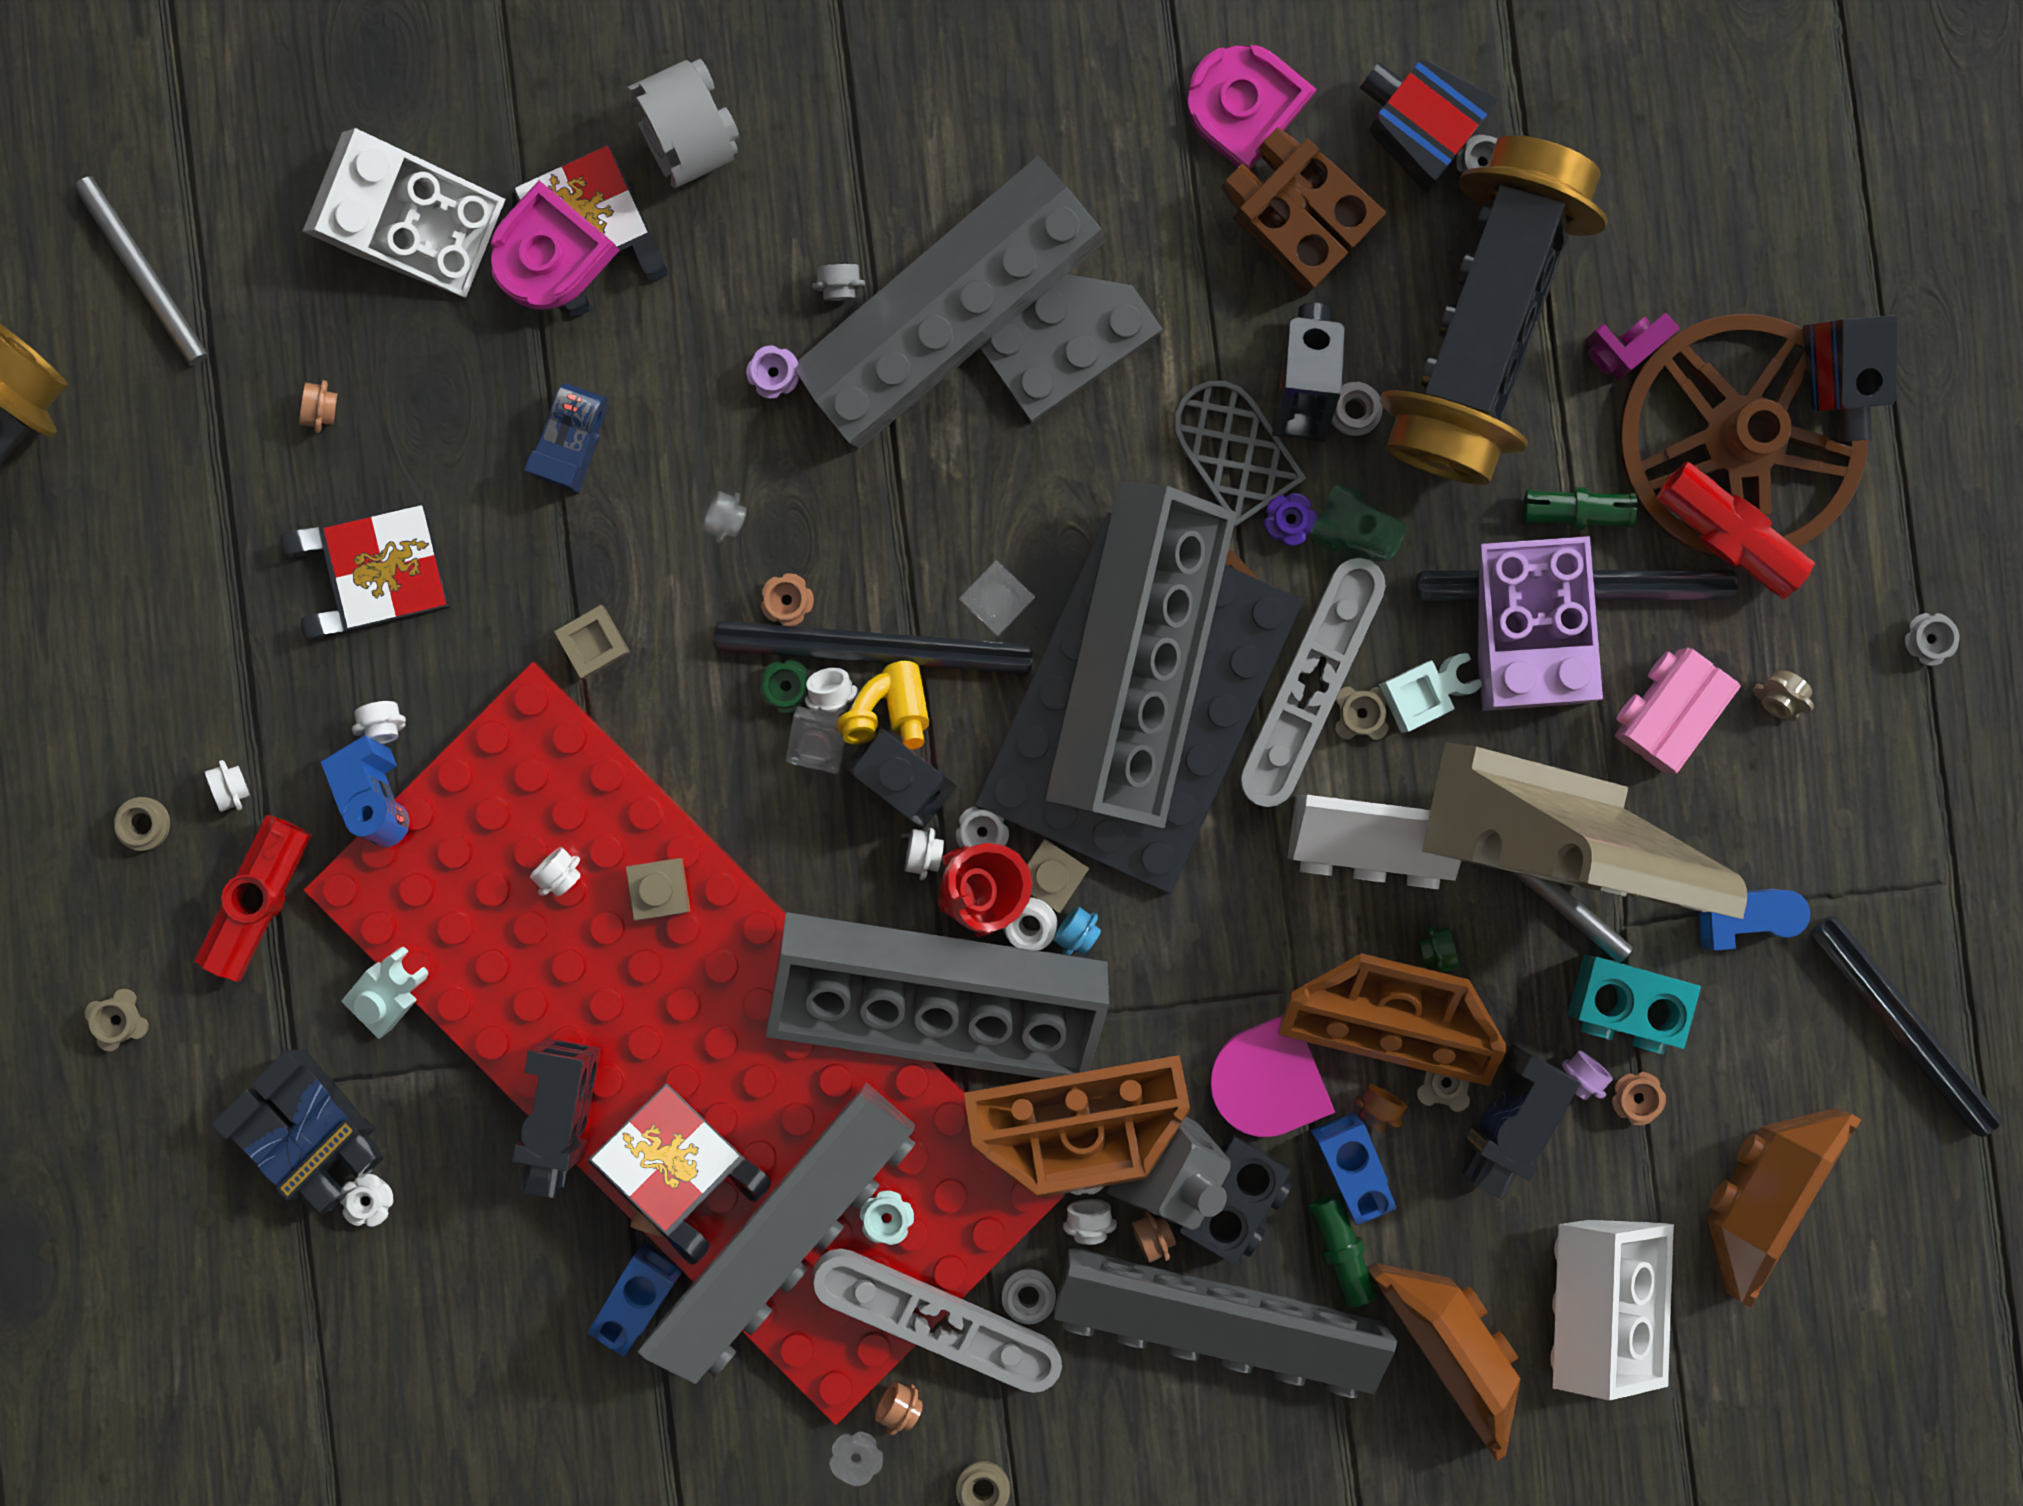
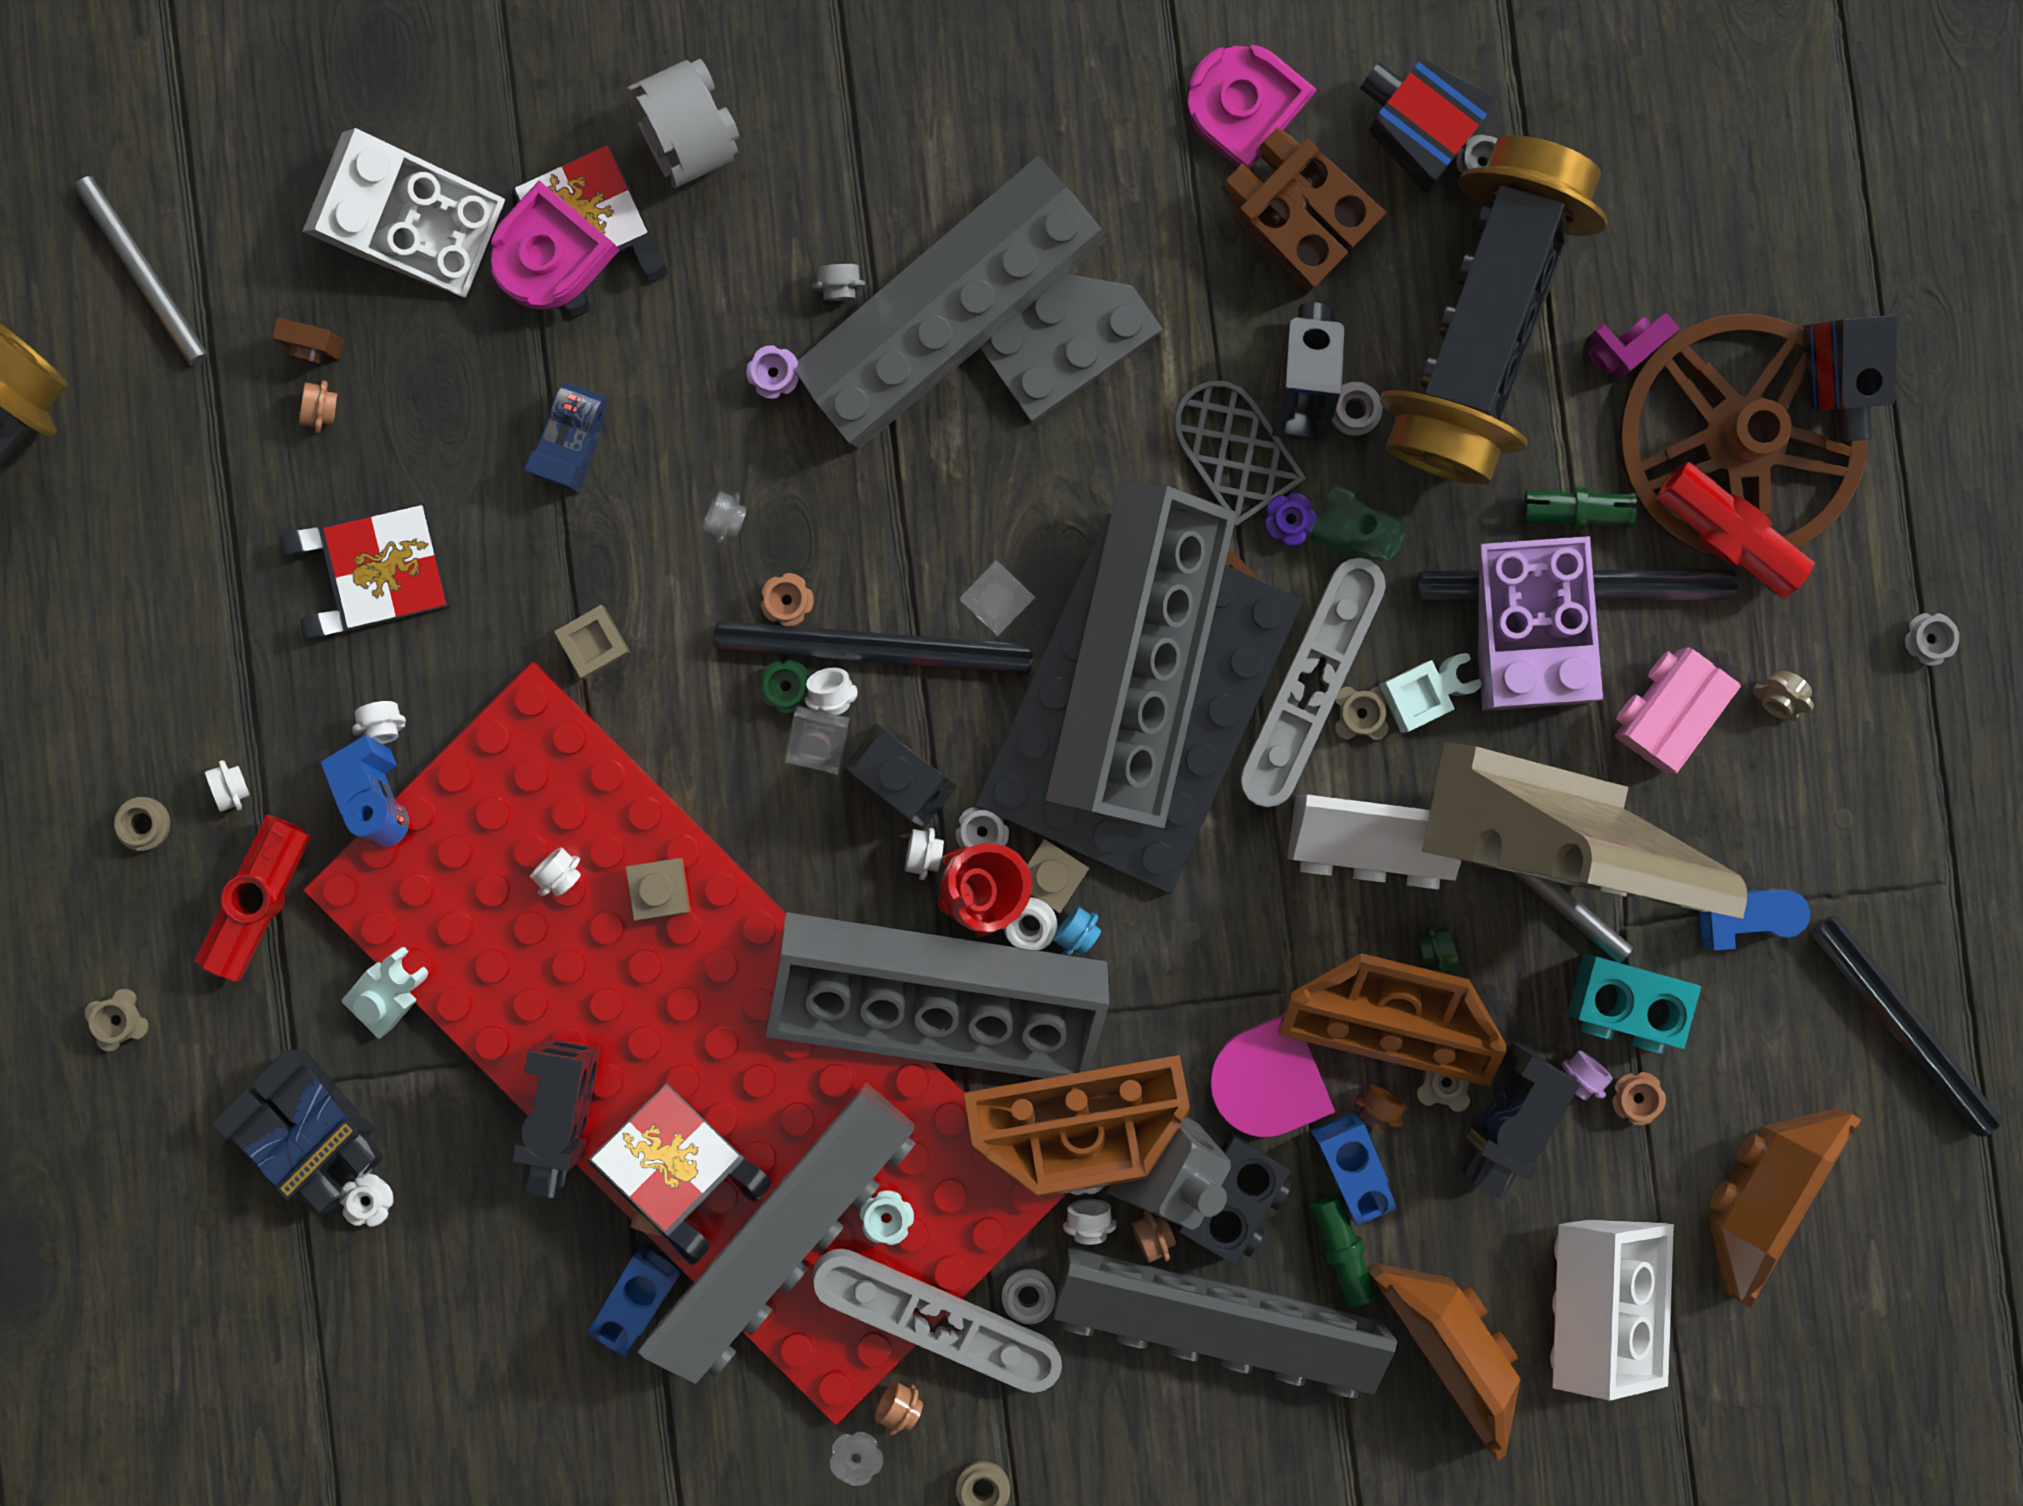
yellow plant [836,661,929,750] -> none
none -> reddish brown plate [272,317,344,365]

